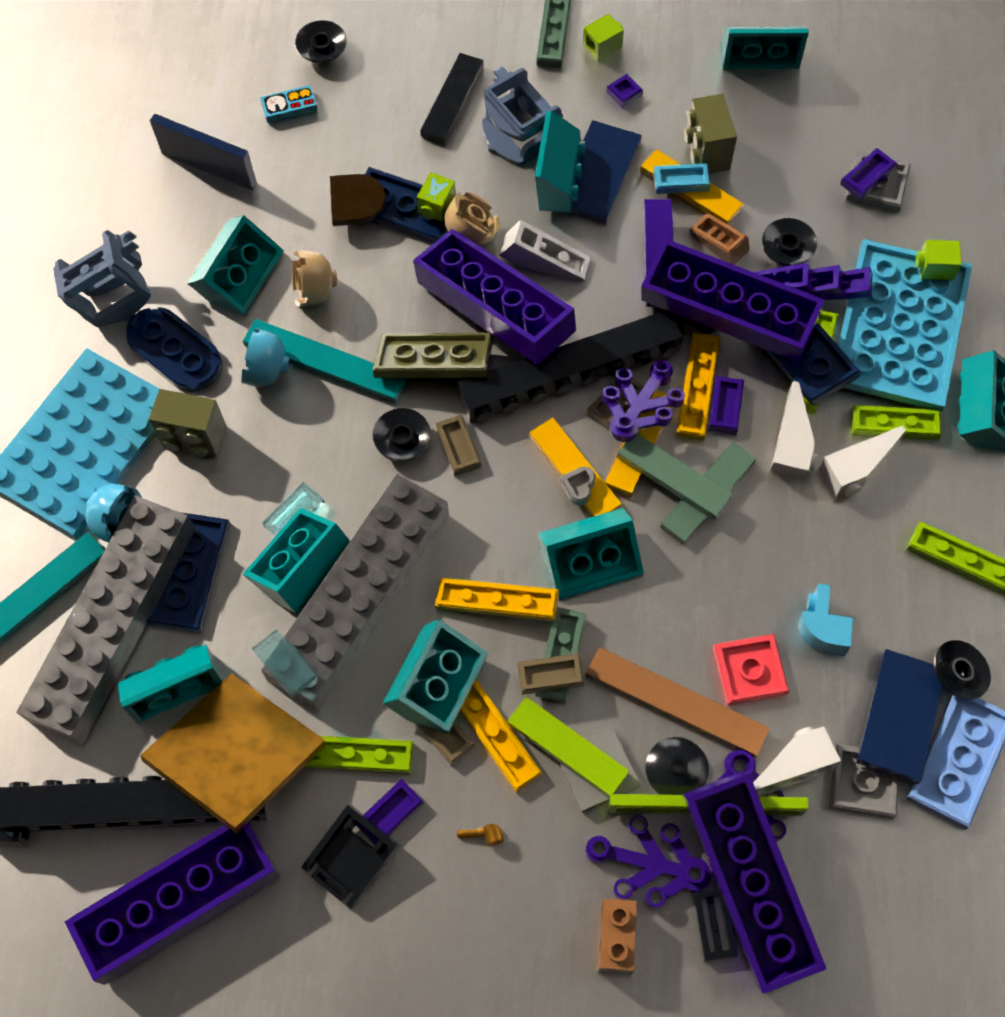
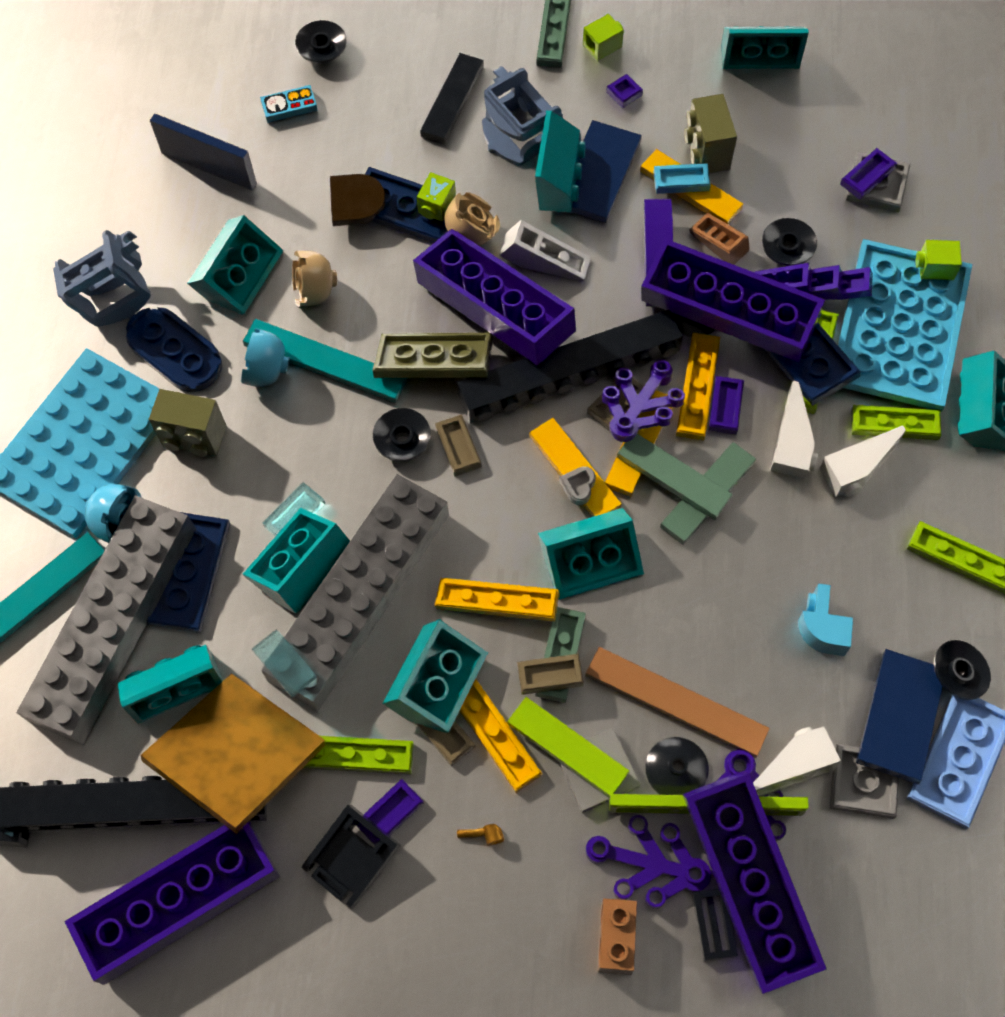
coral tile [713,634,789,706] -> none

